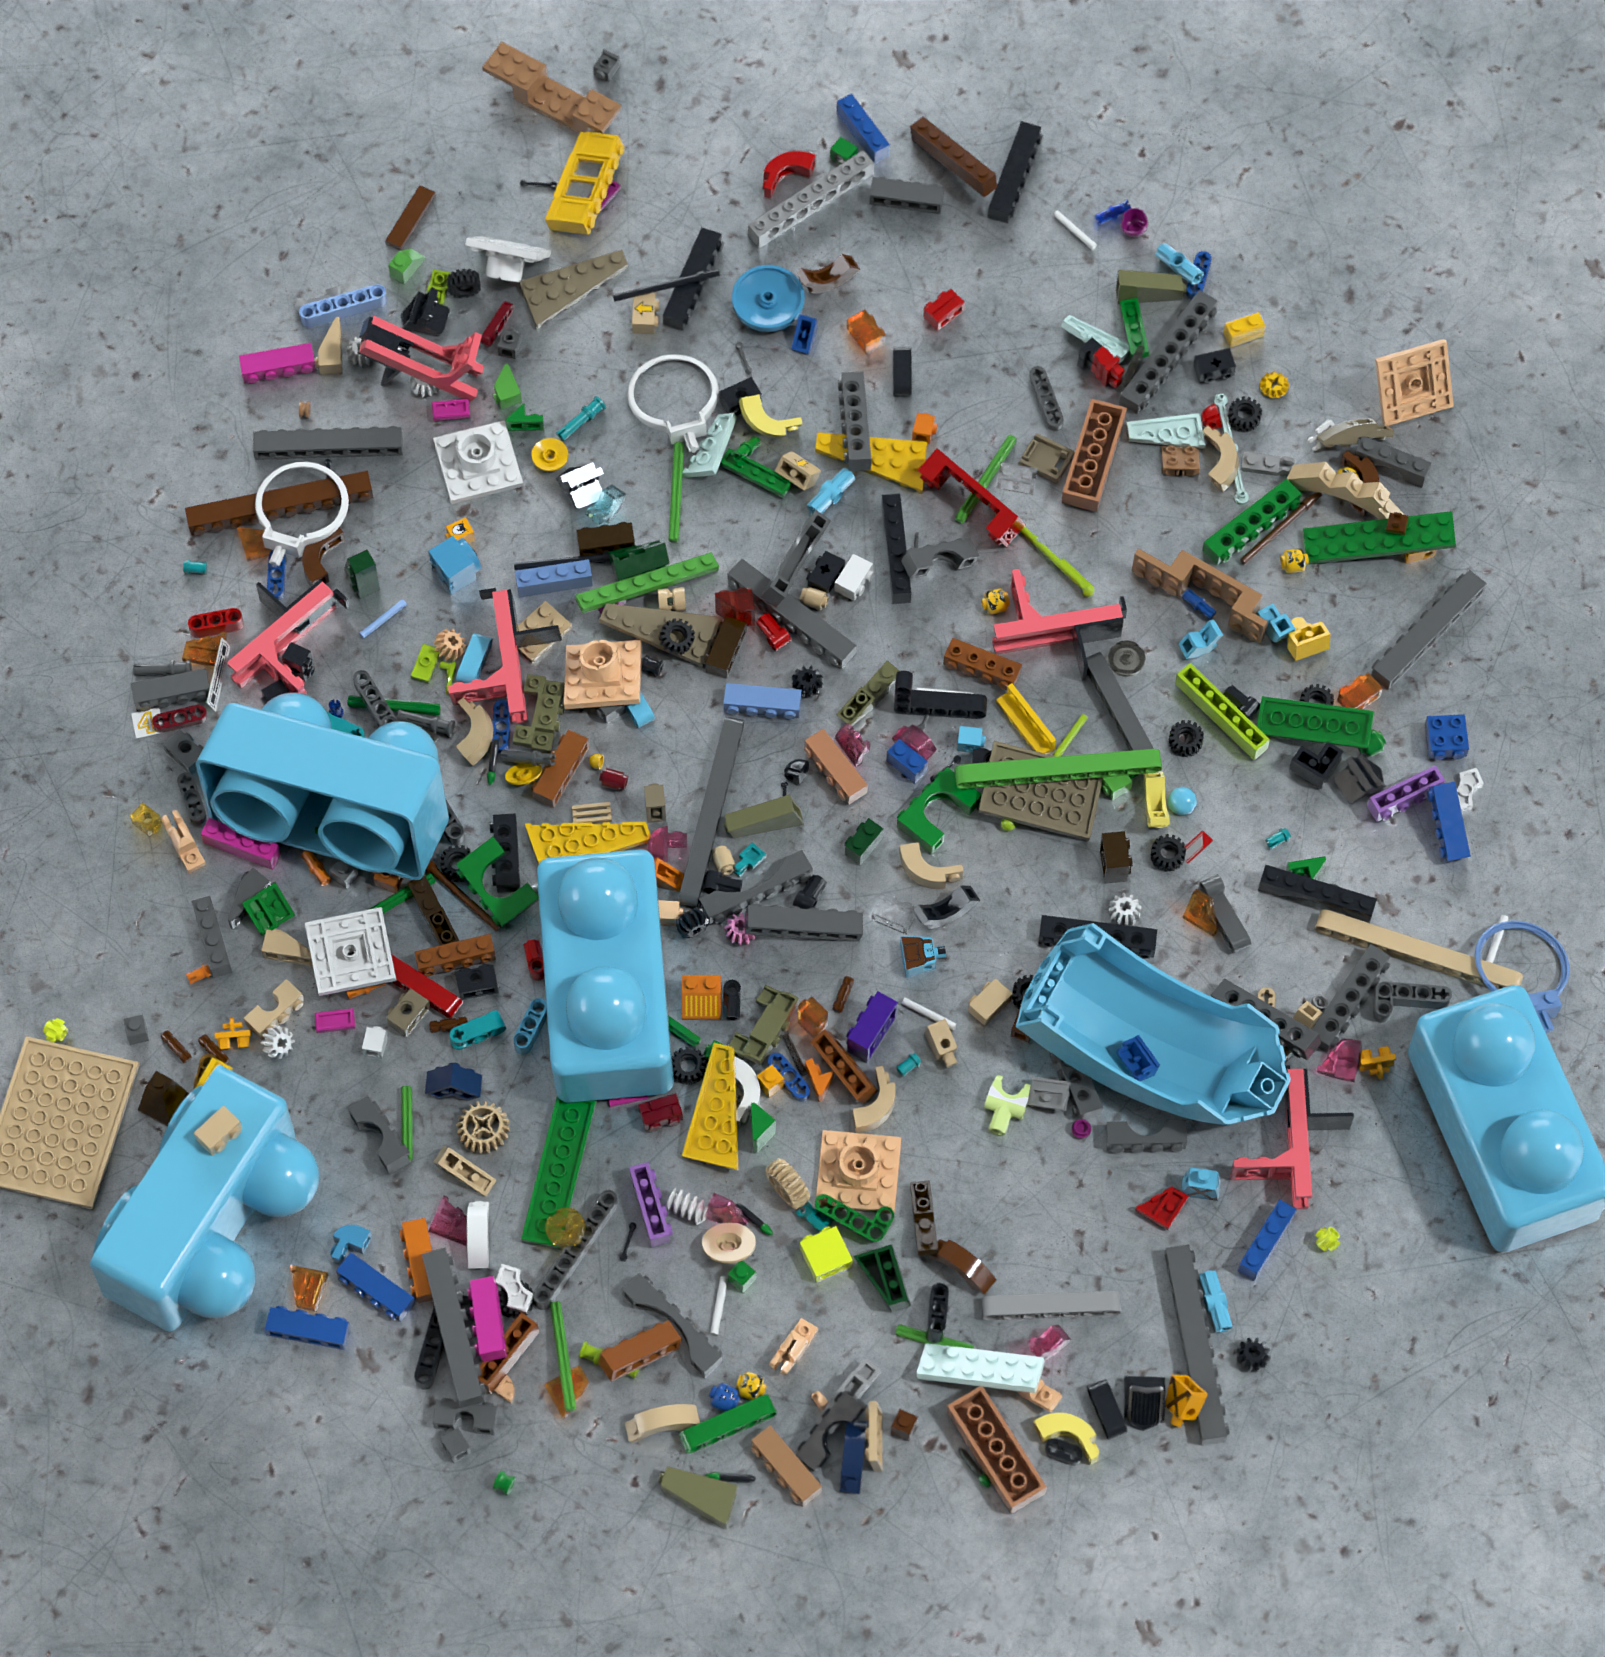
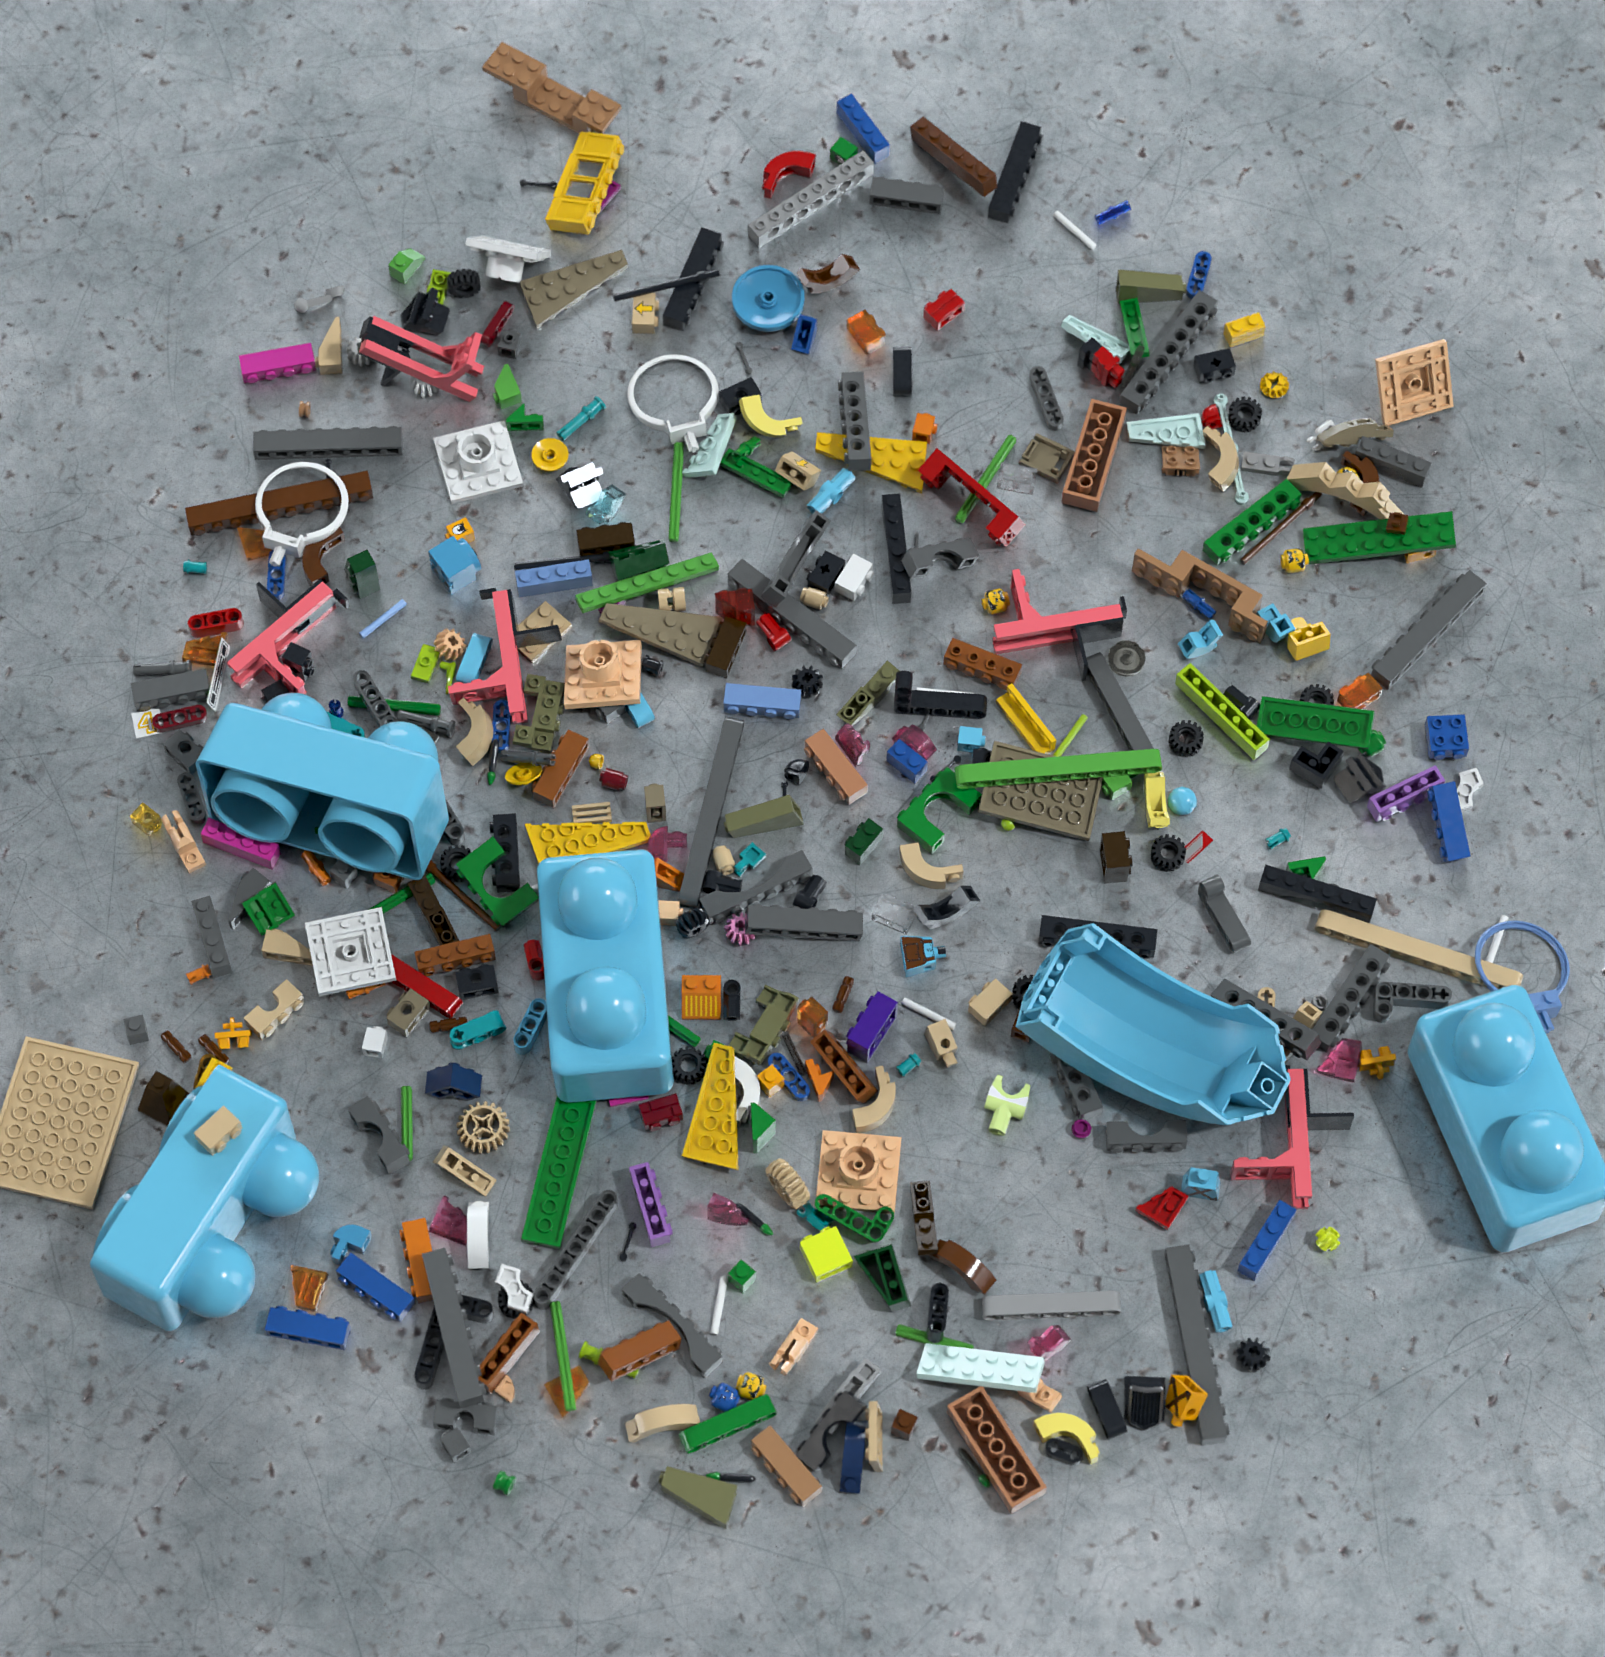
neon yellow gear [43,1018,68,1043] -> none
white gear [260,1025,295,1059] -> none
light blue beam [299,284,387,328] -> none
dark pink tile [314,1008,356,1033] -> none
reddish brown tile [385,185,436,250] -> none
dark pink plate [432,399,470,421] -> none
dark pink brick [468,1276,507,1362] -> none
clear yellow plate [545,1207,586,1247] -> none
dark grey brick [593,49,620,82] -> none
black tyre [659,618,695,655] -> none
white piece [666,1187,712,1225] -> none
tan hat [702,1223,756,1263] -> none
light nougat tile [811,1391,829,1411] -> none
lime bar [1020,526,1095,597] -> none
light grey plate [1027,1077,1071,1111] -> none
white gear [1108,893,1141,925] -> none
blue hinge [1116,1035,1160,1081] -> none
magenta hair [1121,208,1148,237] -> none
medium azure piece [1155,243,1204,285] -> none
clear orange wing [1182,888,1218,937] -> none

